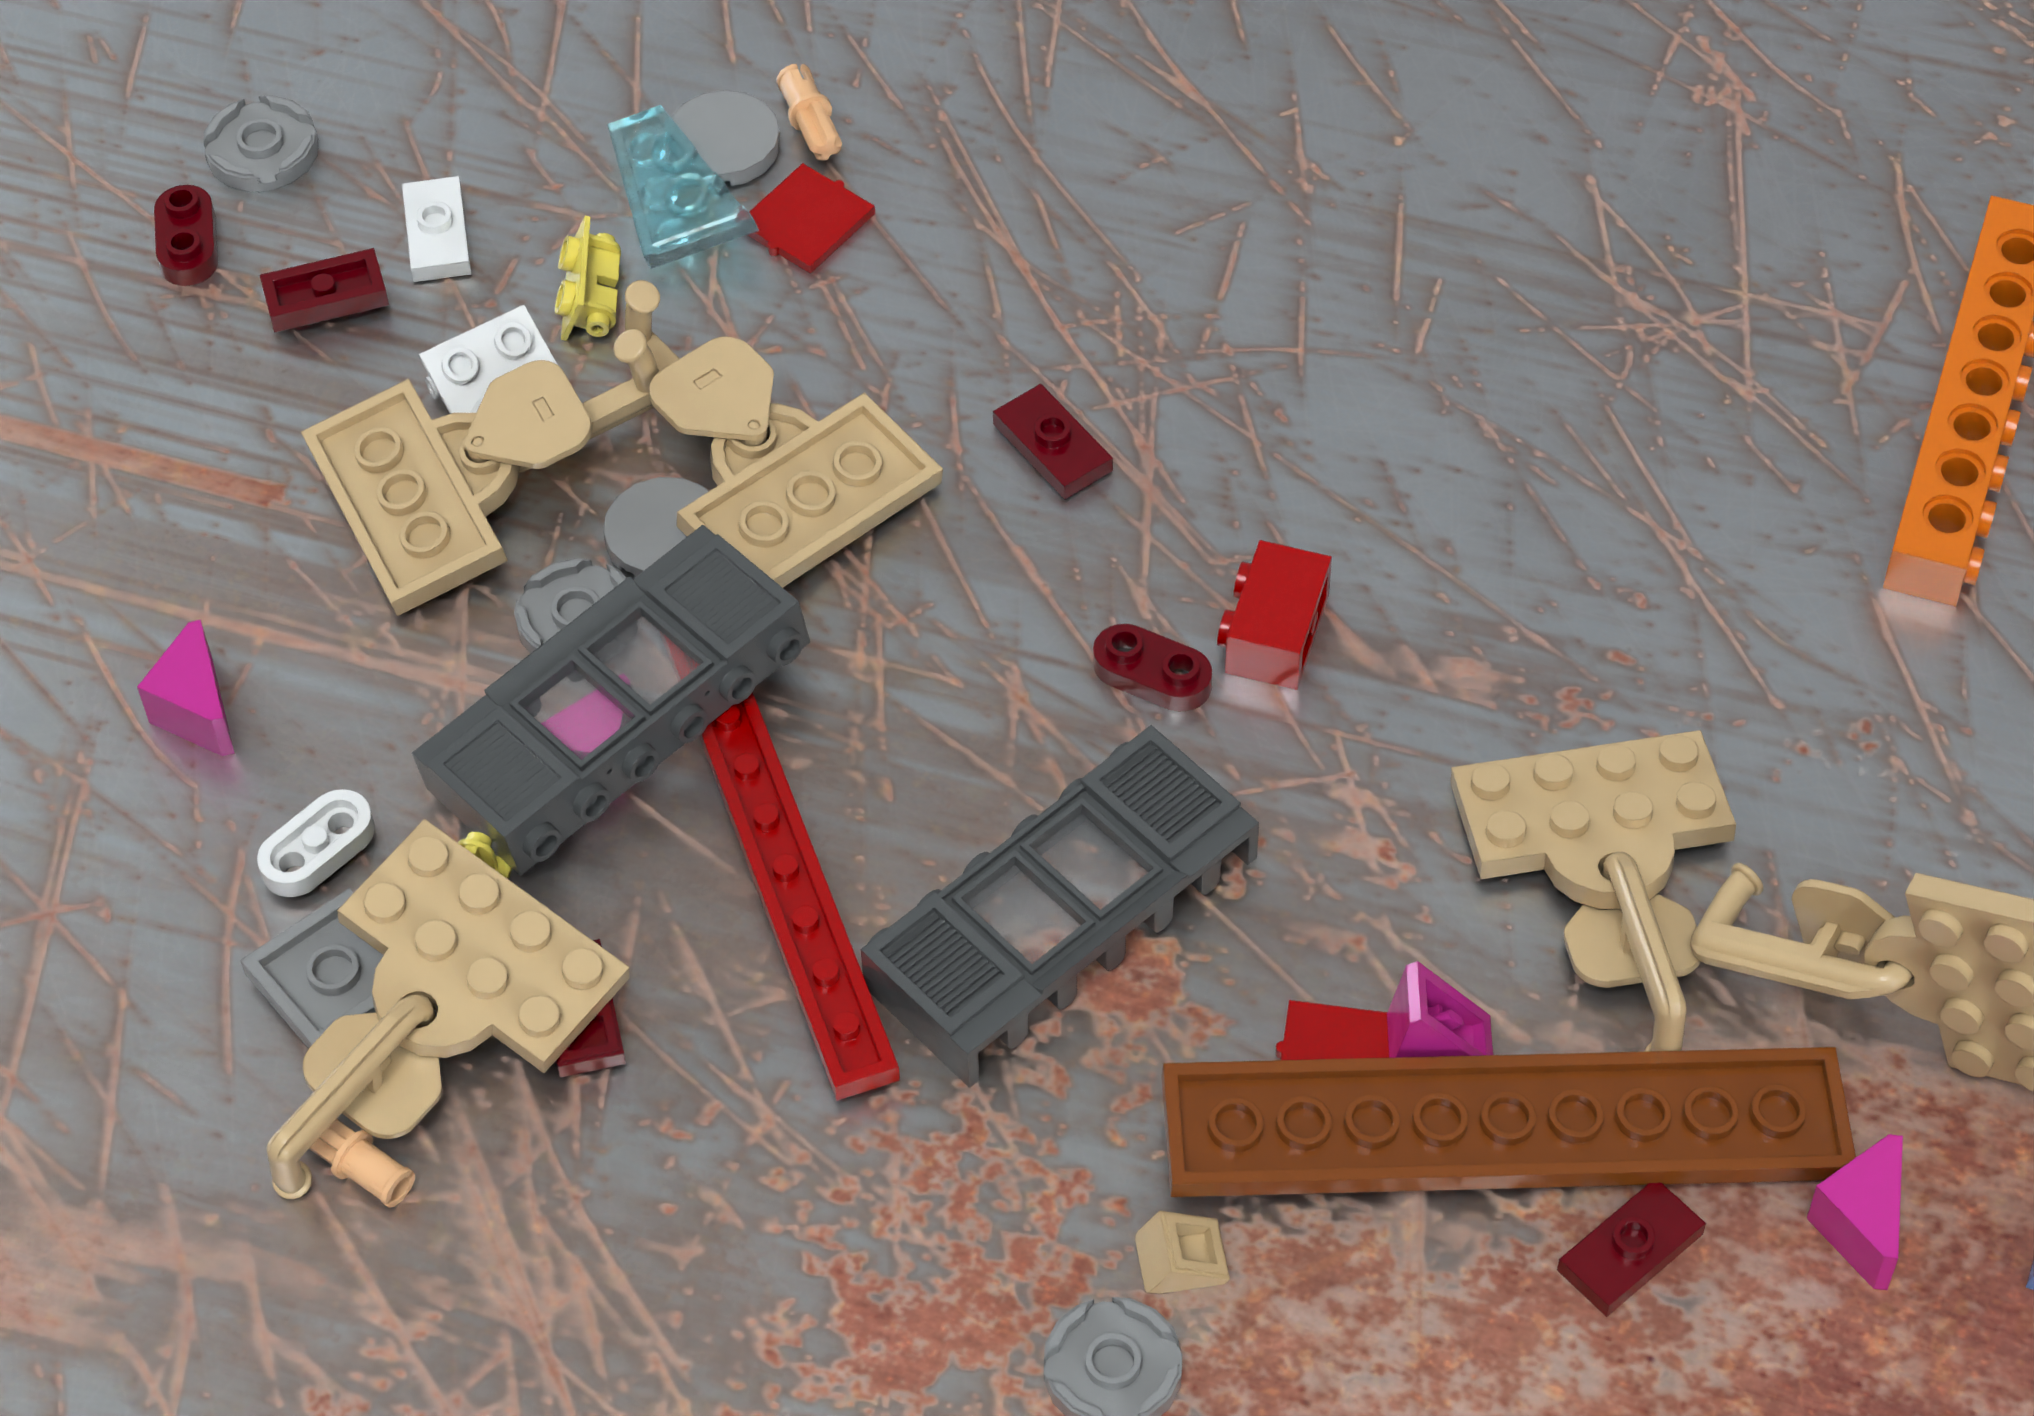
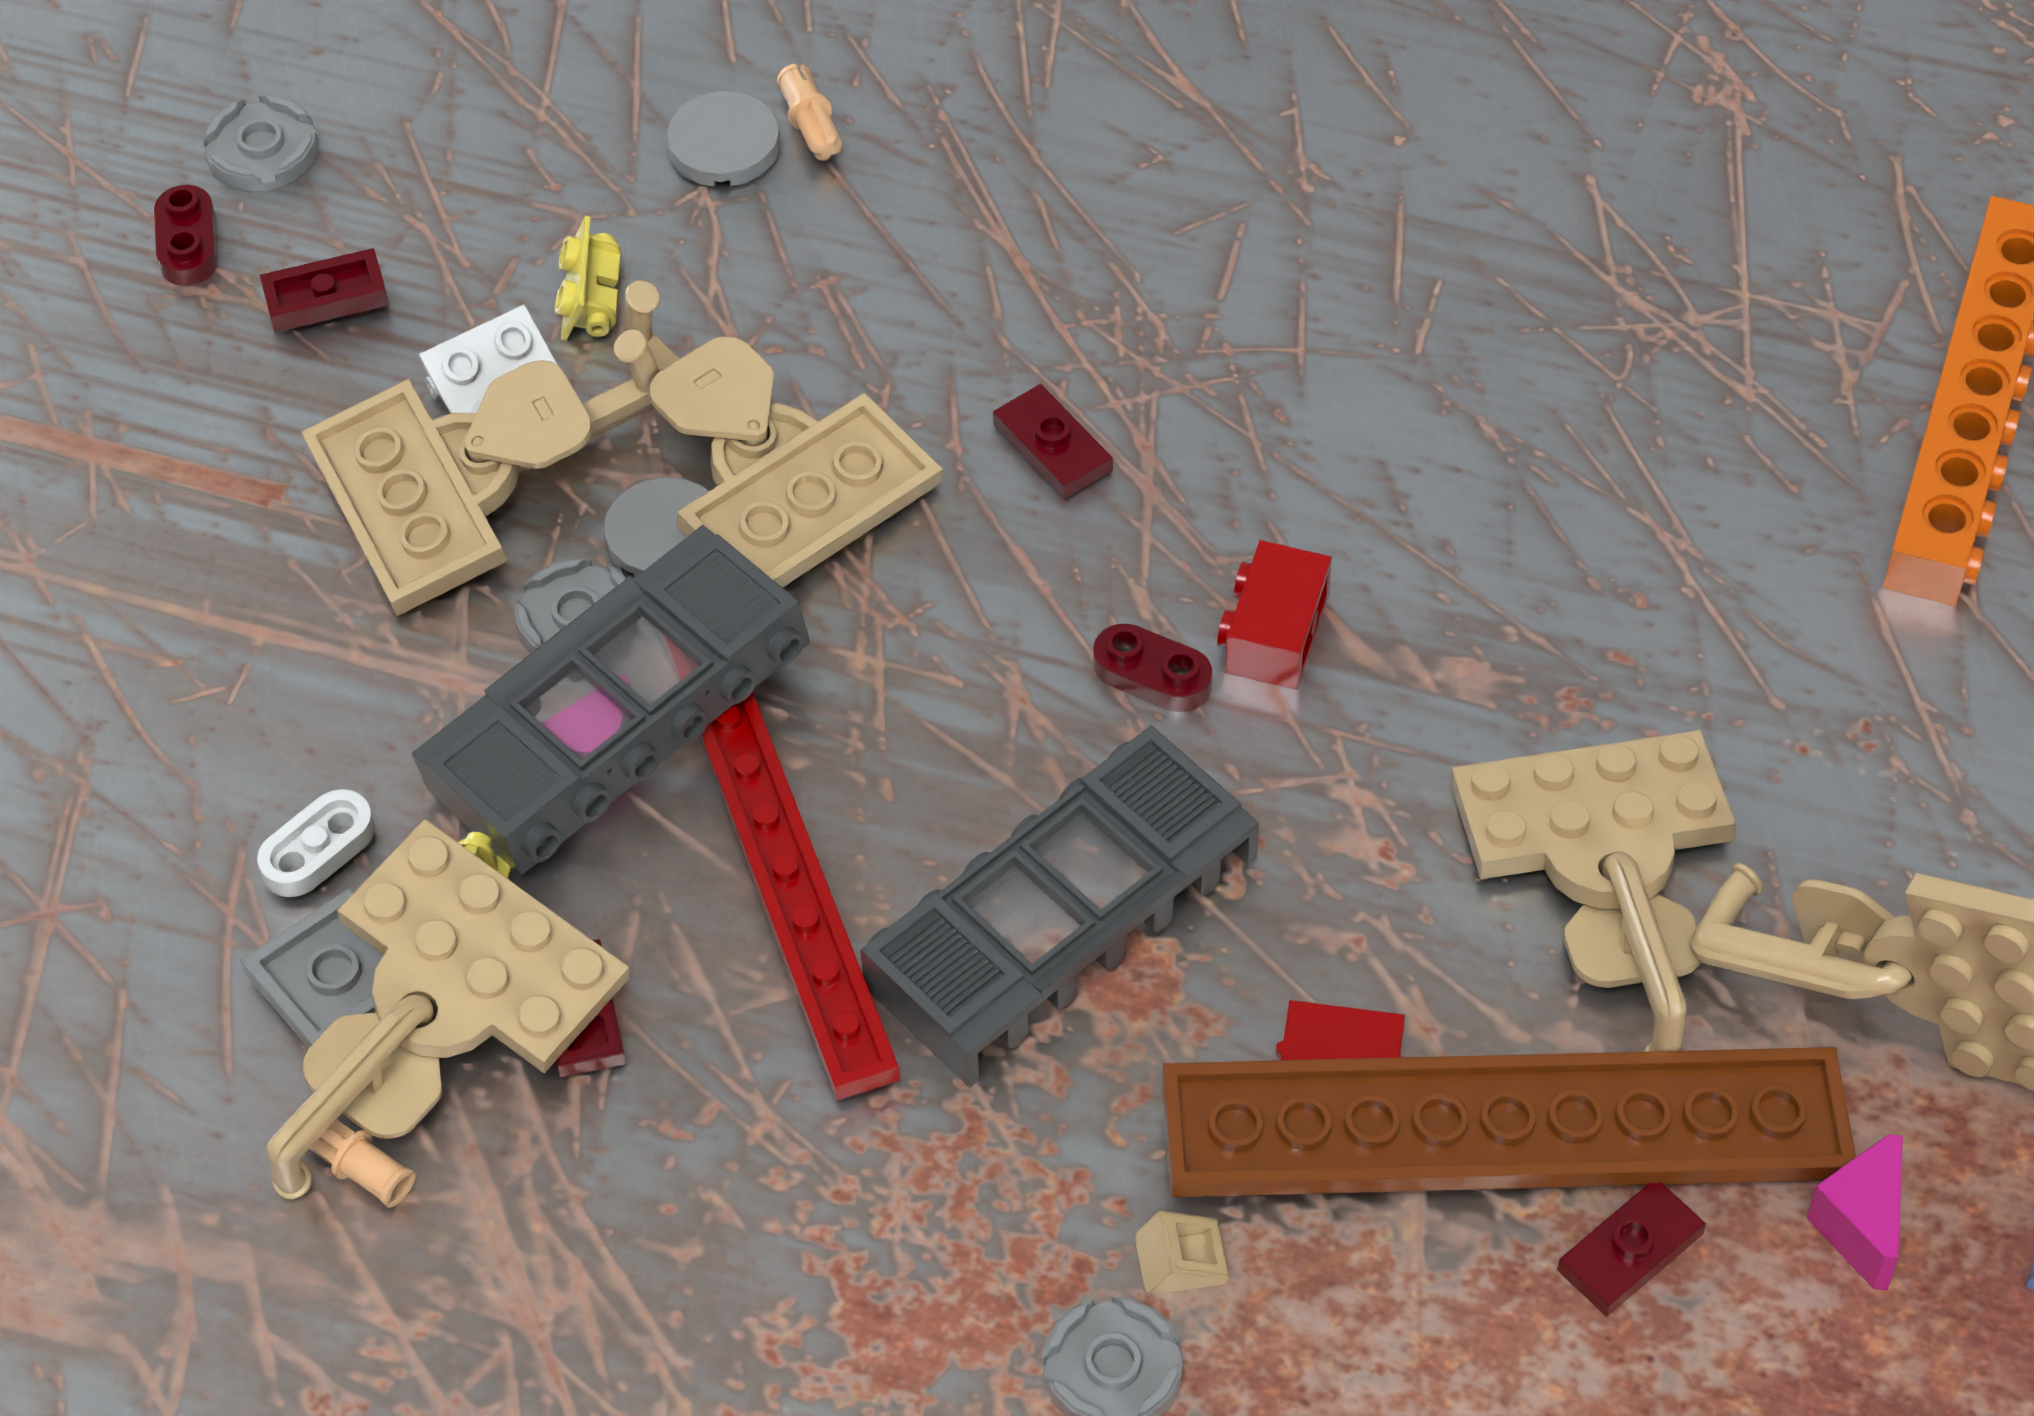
dark pink slope [137,619,235,757] -> none
white plate [402,176,471,282] -> none
clear light blue wing [607,105,759,269] -> none
red piece [737,163,875,274] -> none
dark pink slope [1387,961,1493,1058] -> none

